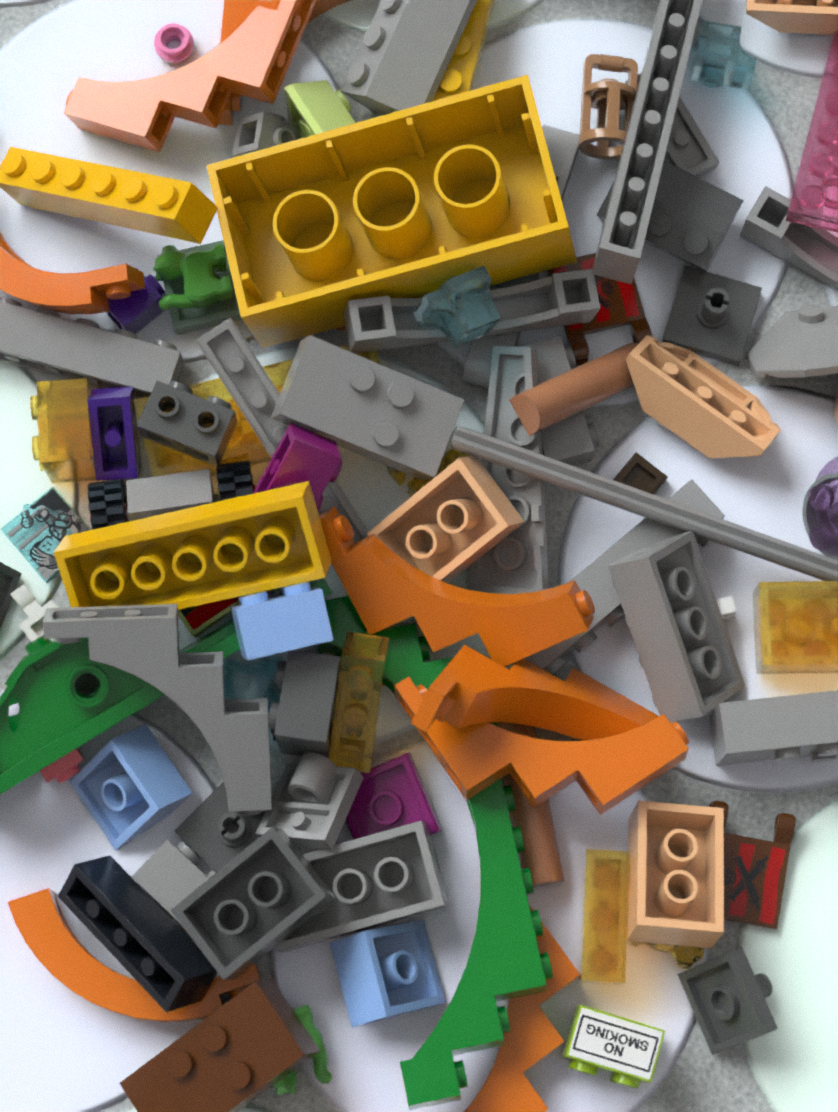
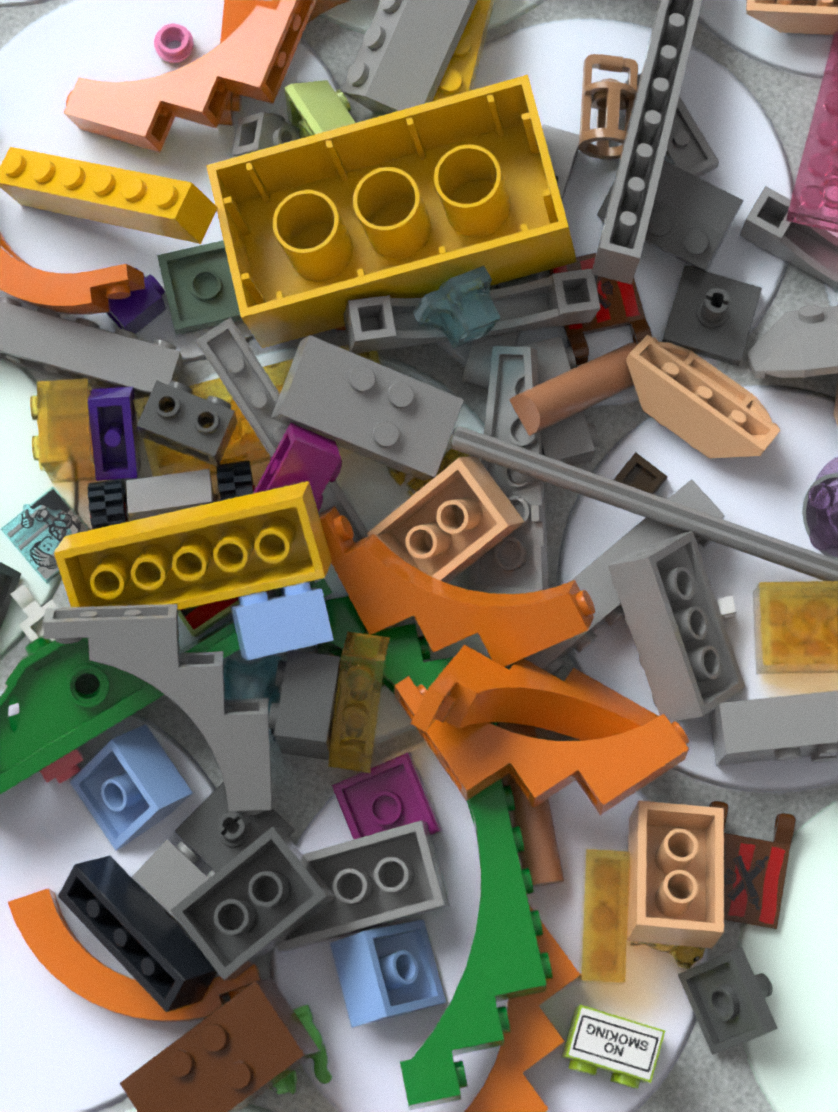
bright green animal [153,243,233,311] -> none
light grey plate [255,752,364,850] -> none
clear light blue brick [691,20,756,90] -> none

